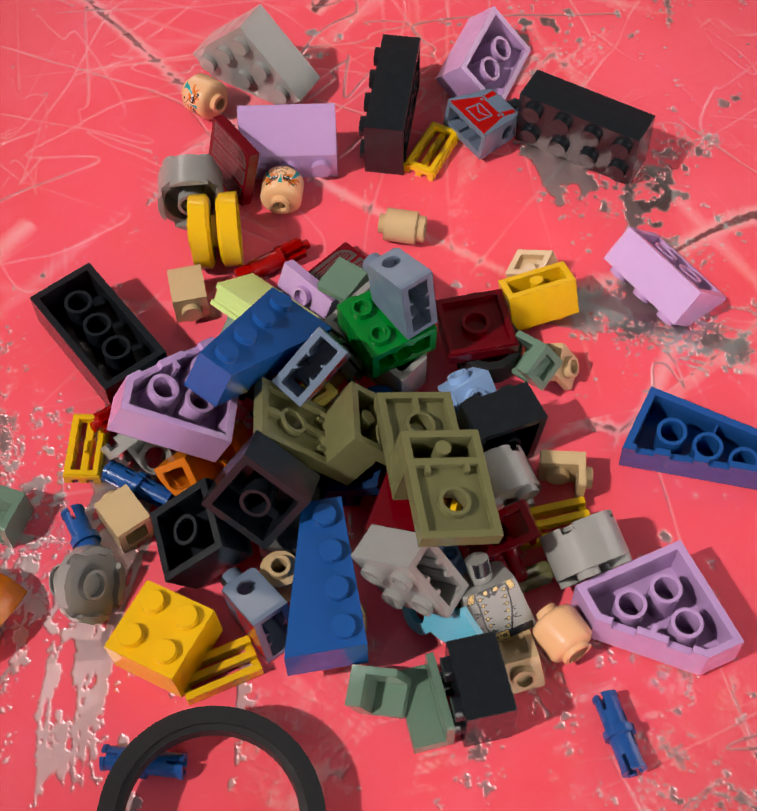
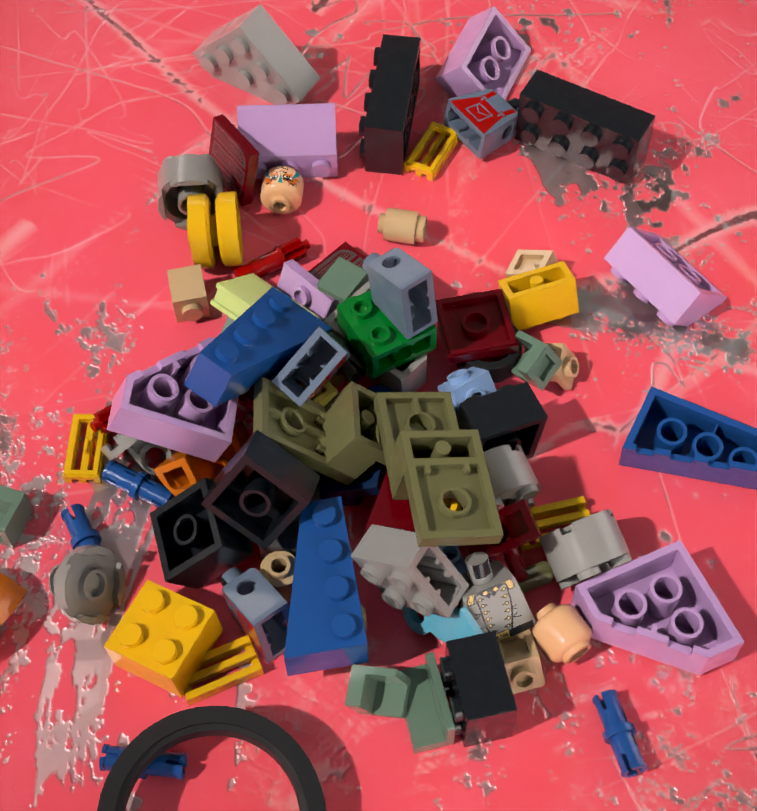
black brick [29,263,168,406] -> none
tan brick [94,484,154,554] -> none
light nougat head [182,73,228,120] -> none
tan bracket [537,450,593,498] -> none

